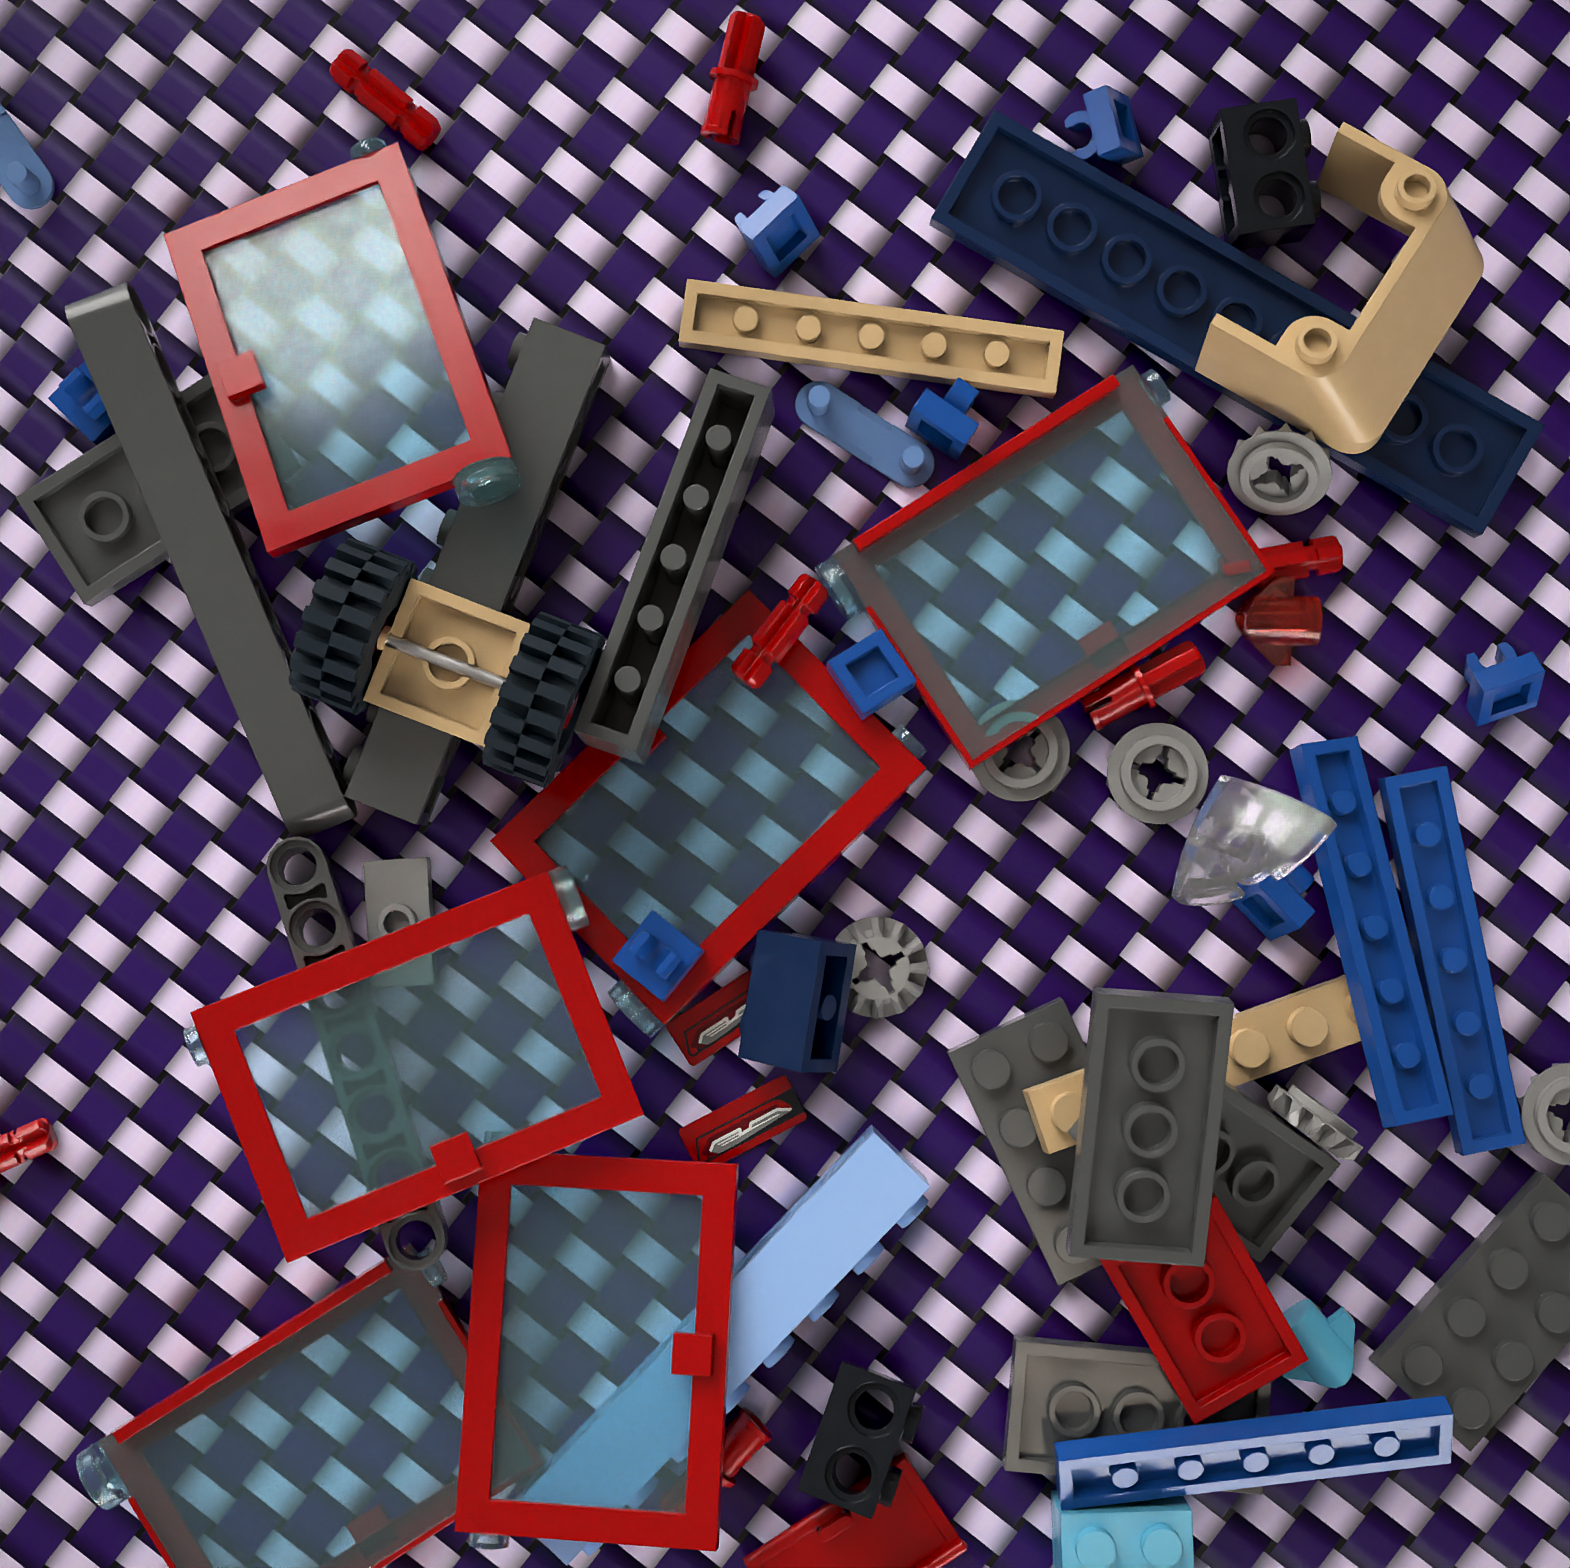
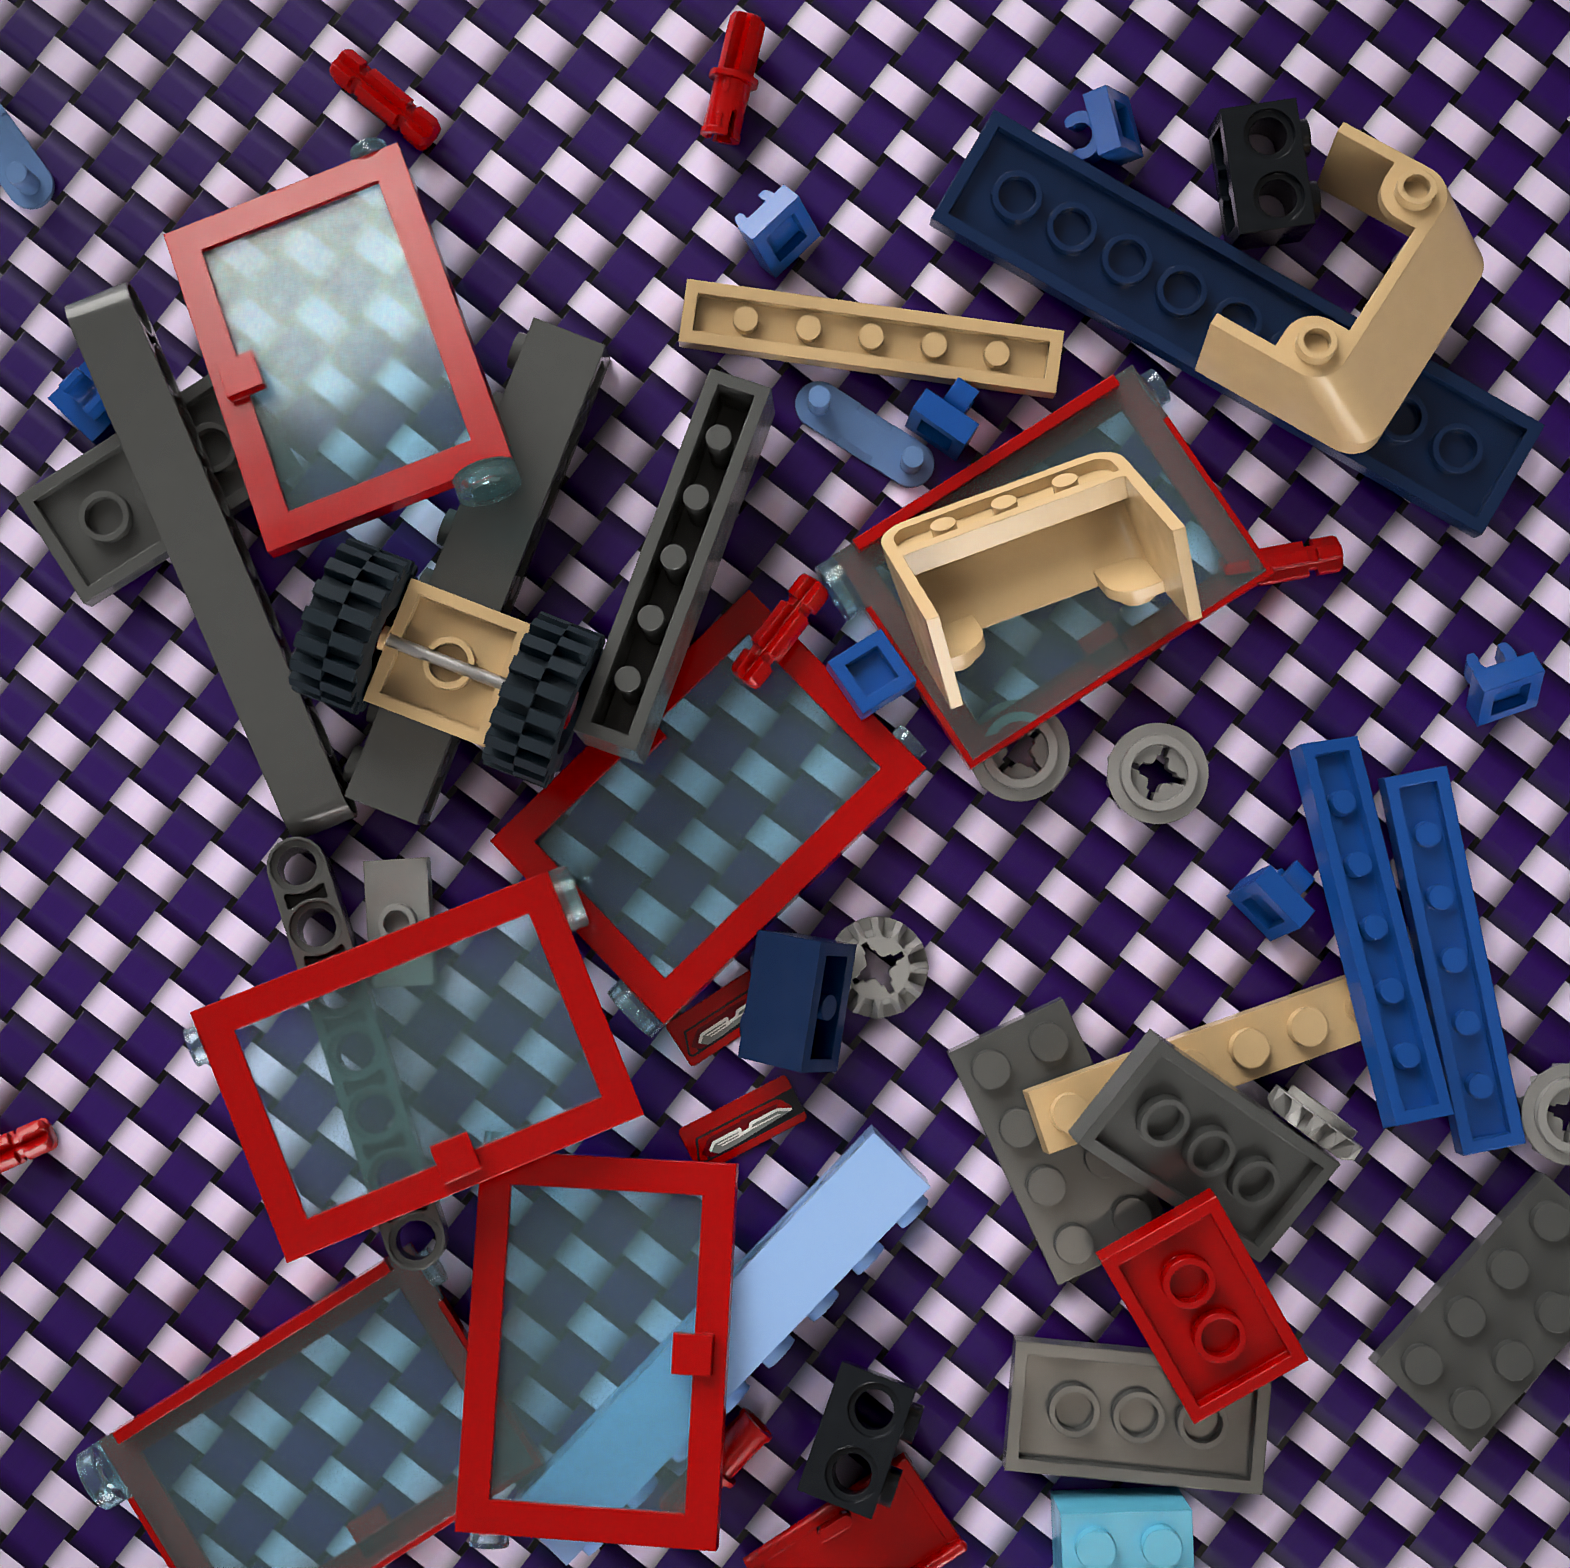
blue tile [612,910,705,1002] -> none
blue plate [1054,1395,1454,1510] -> none
dark grey plate [1066,987,1234,1267] -> none
red axle [1080,641,1206,731] -> none
clear brick [1172,775,1337,906] -> none
light grey gear [1227,422,1332,515] -> none
clear red piece [1235,576,1322,666] -> none
medium azure piece [1282,1299,1355,1388] -> none
none -> tan windscreen [881,452,1203,709]

